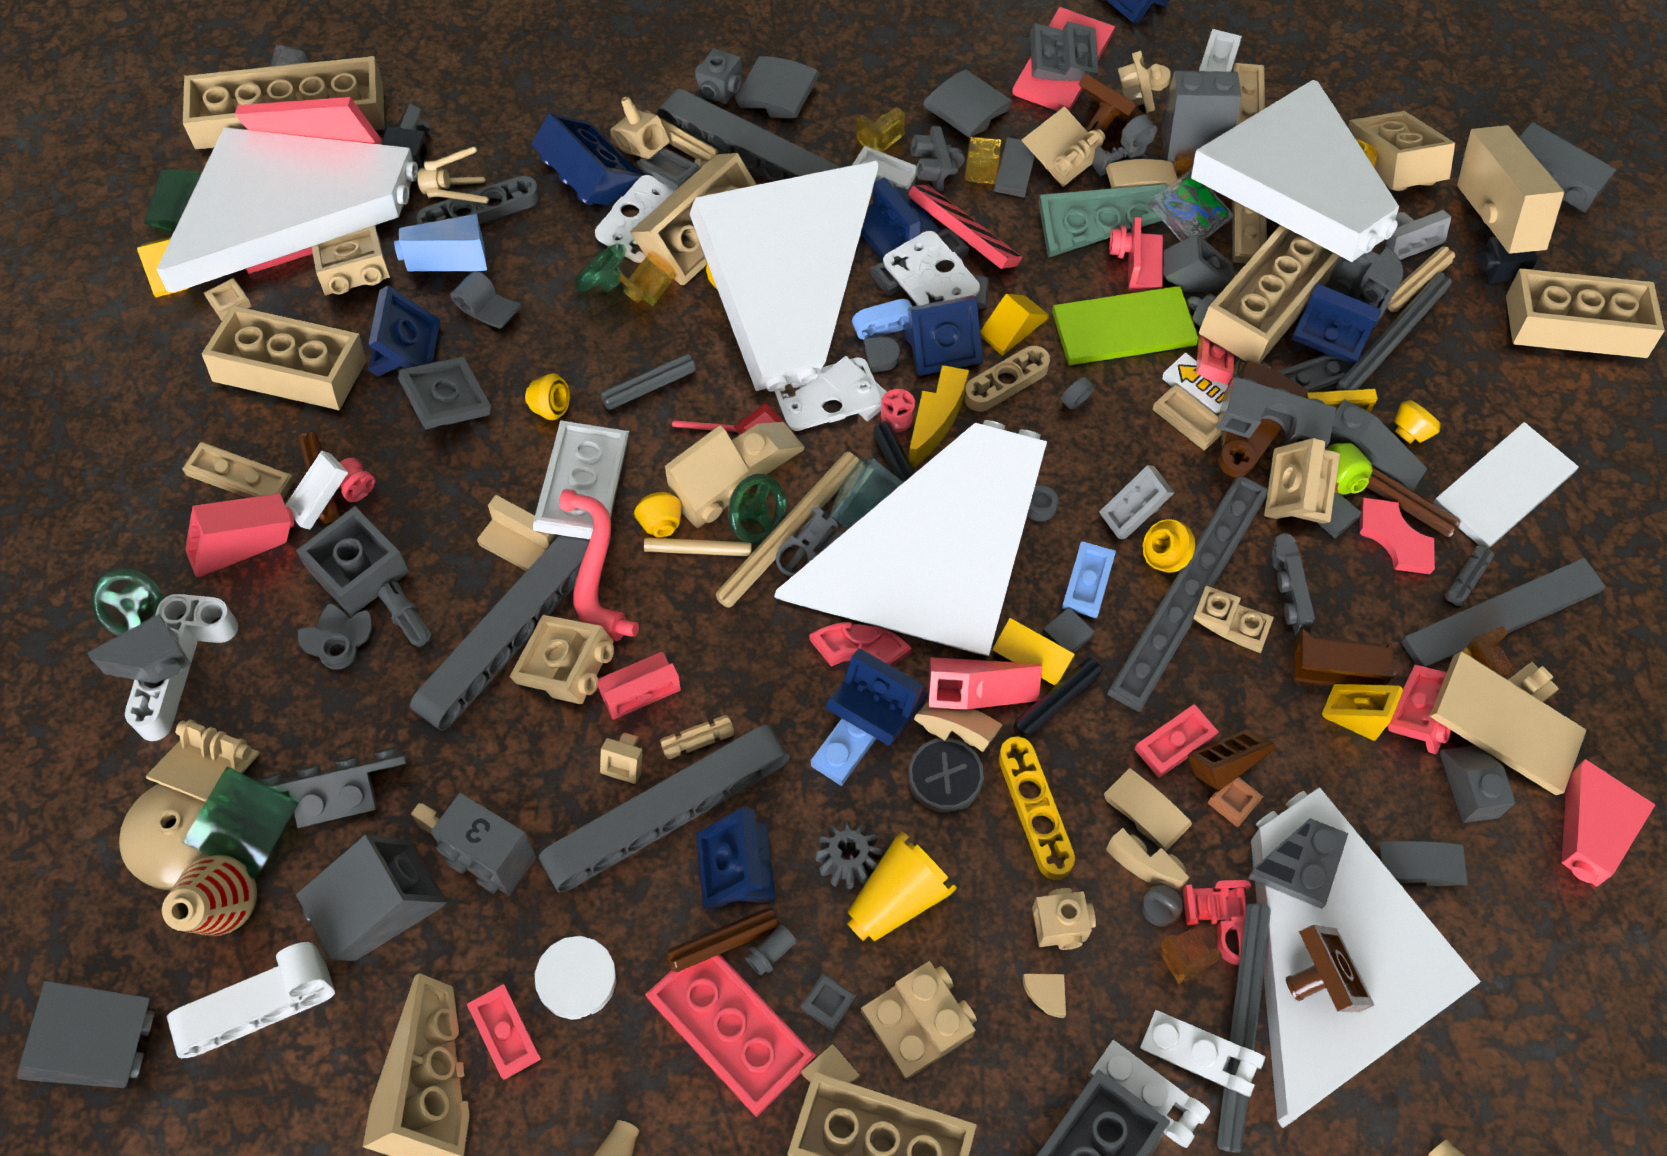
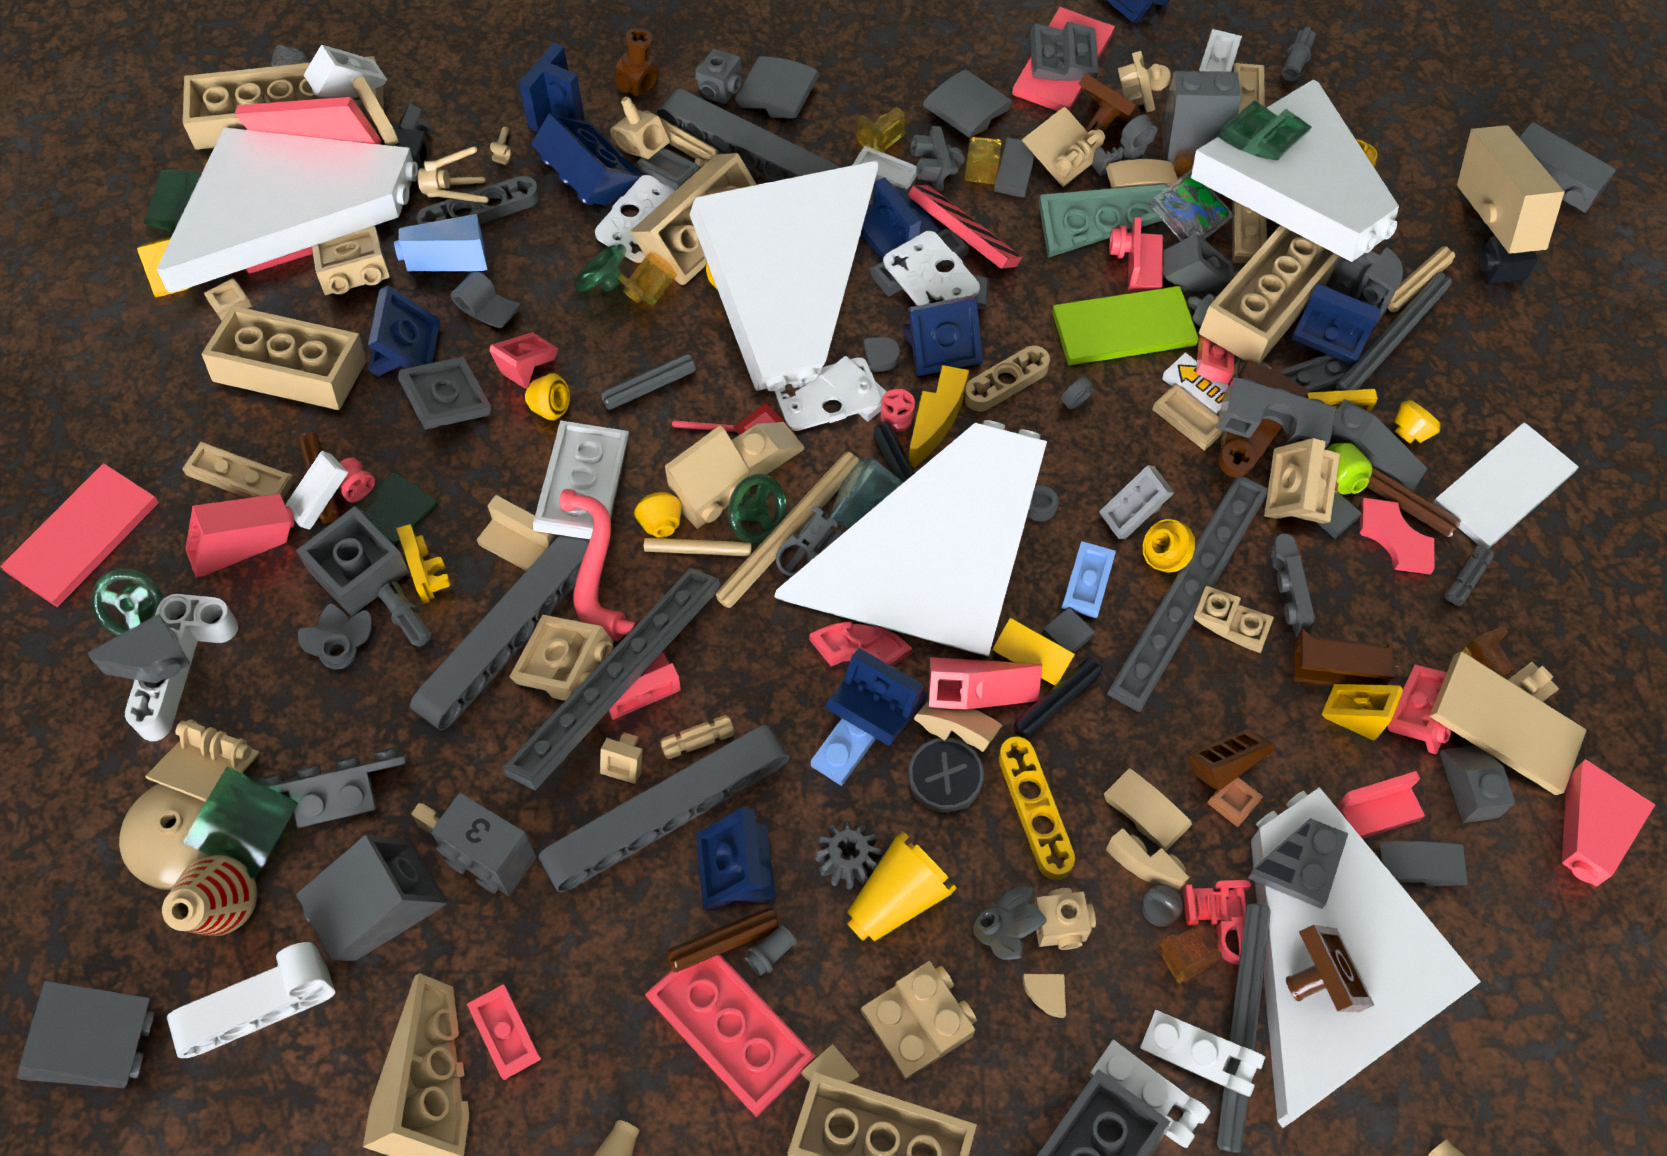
white tile [535,936,617,1020] -> none
dark grey tile [800,973,857,1032] -> none
light blue beam [852,299,912,339] -> none
yellow slope [980,294,1049,356] -> none
coral plate [1134,704,1219,778] -> none
tan slope [1348,111,1455,191] -> none
light grey tile [1385,210,1451,260] -> none
dark grey tile [1401,558,1606,668] -> none
tan brick [1506,269,1665,358] -> none
none -> coral tile [0,463,159,608]
none -> white slope [304,45,387,99]
none -> tan tile [352,76,399,146]
none -> clear green piece [357,471,438,547]
none -> yellow plate [396,524,451,605]
none -> coral slope [489,332,559,389]
none -> tan hand [490,127,512,165]
none -> dark grey tile [503,568,721,790]
none -> dark blue bracket [519,42,585,132]
none -> reddish brown connector [615,28,659,97]
none -> dark grey plate [973,886,1047,960]
none -> clear green slope [1218,100,1312,160]
none -> dark grey axle [1281,27,1316,81]
none -> coral panel [1336,771,1425,839]

